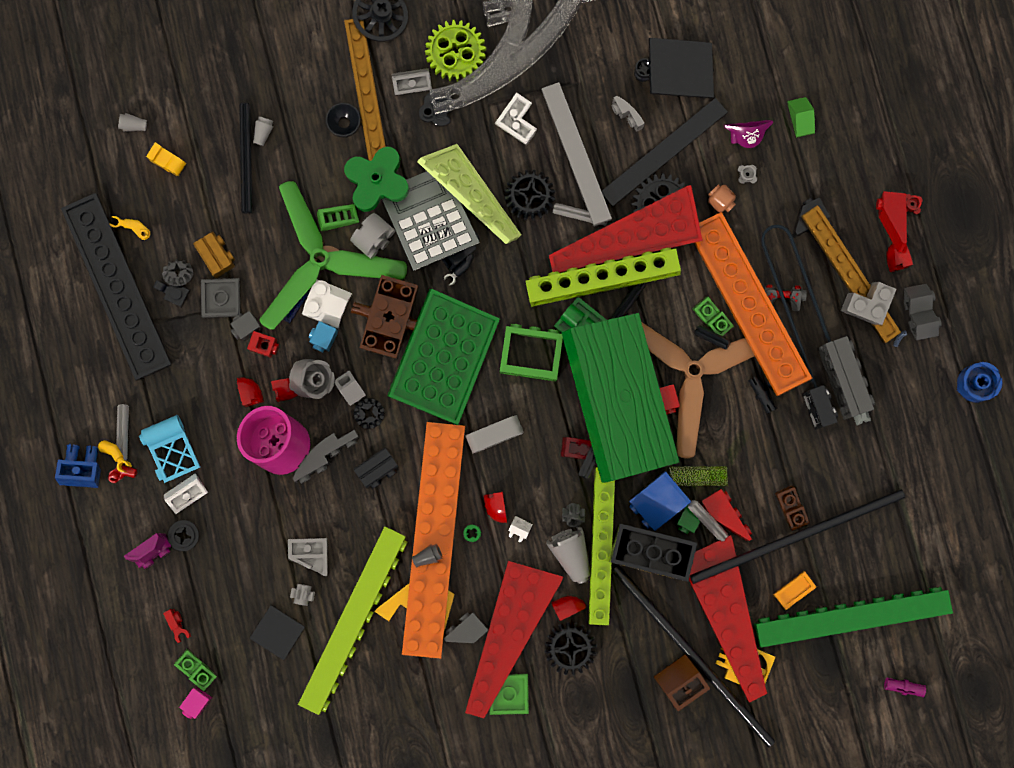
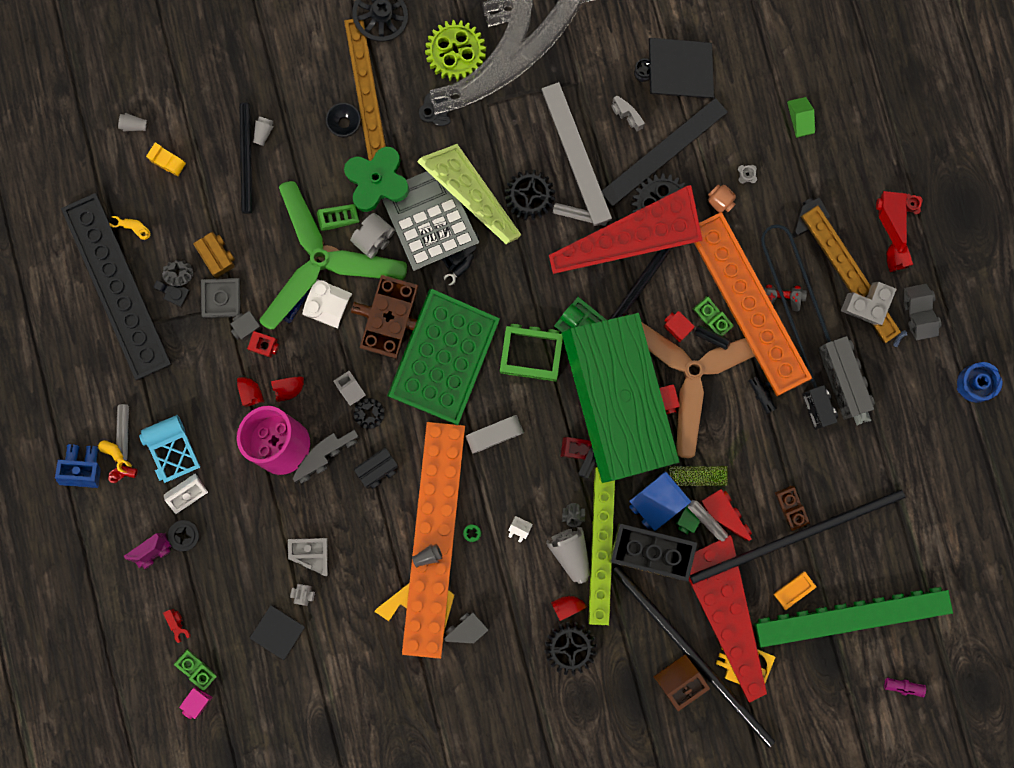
light grey brick [289,359,335,399] -> none
lime brick [298,527,408,715] -> none
dark azure brick [309,321,338,353] -> none
light grey slope [392,68,432,95] -> none
red wing [465,561,563,718] -> none
red brick [484,492,507,523] -> none
bright green tile [489,674,529,715] -> none
white brick [495,93,537,145] -> none
lime brick [526,248,681,307] -> none
magenta hat [723,120,773,148] -> none
none -> red brick [664,311,695,343]

